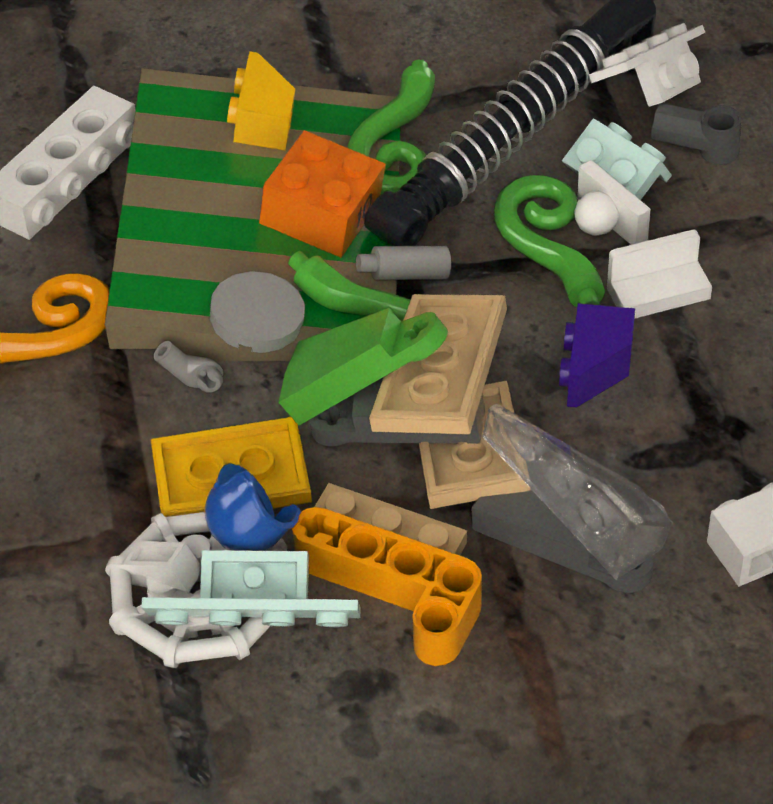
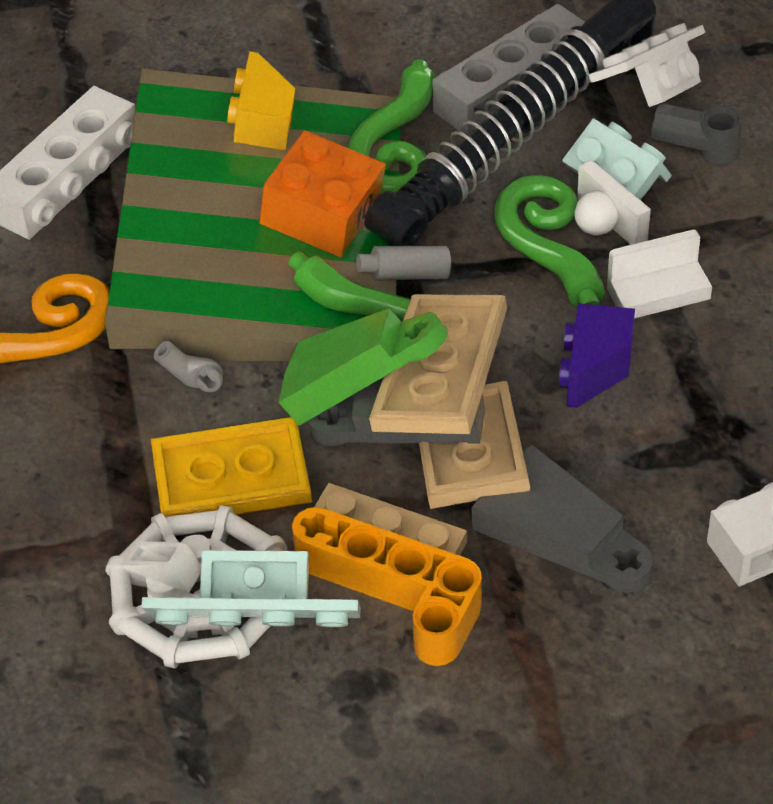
blue helmet [205,463,301,551] -> none
light grey tile [209,271,305,353] -> none
clear wedge [482,403,673,581] -> none
none -> light grey brick [433,4,585,136]

